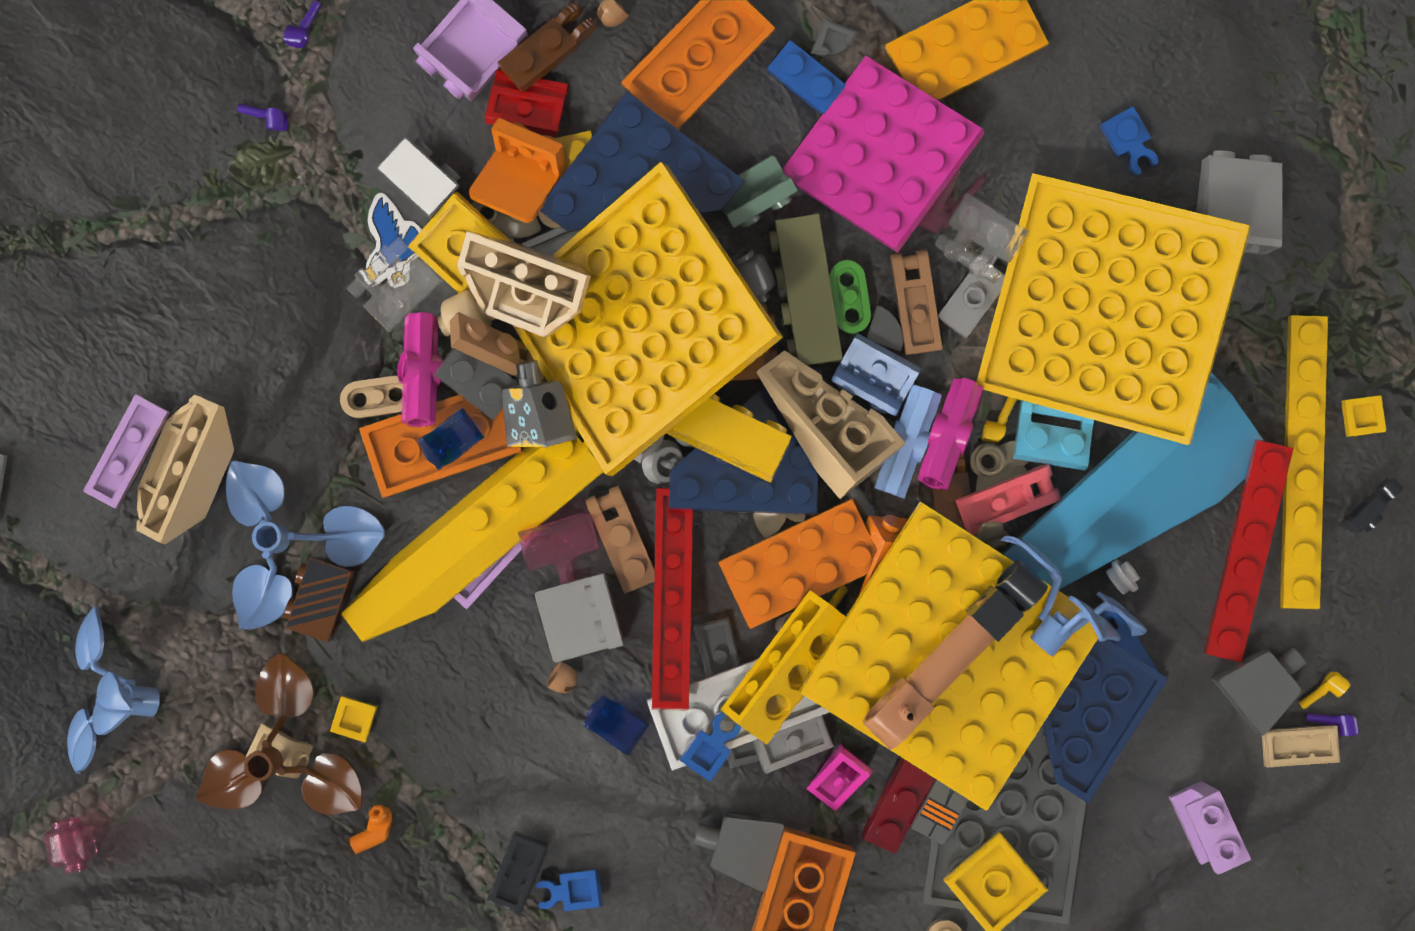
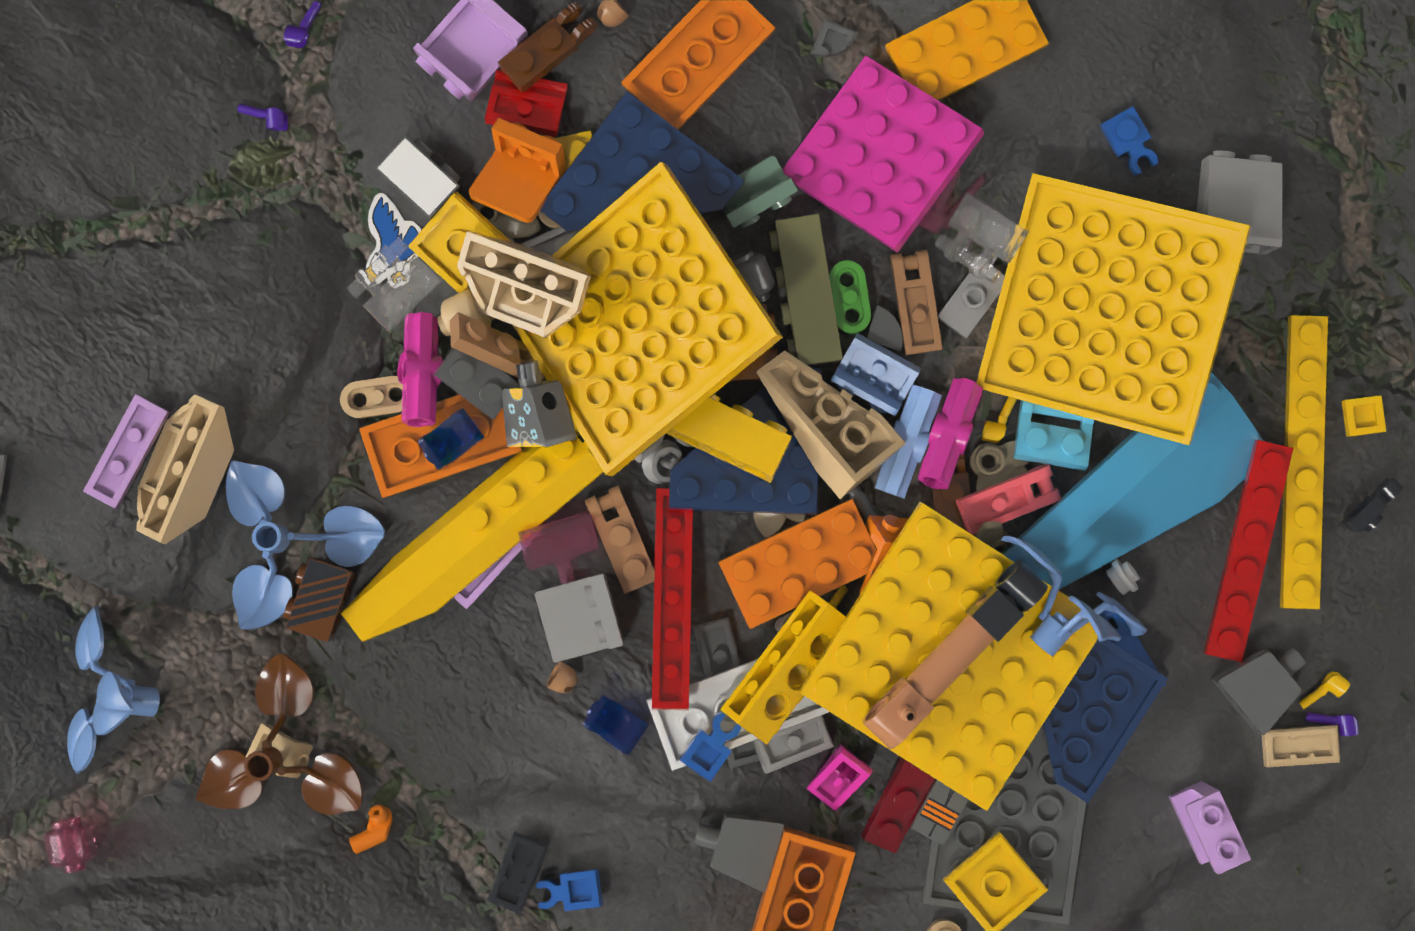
yellow plate [330,695,378,742] -> none
blue plate [767,40,846,115] -> none

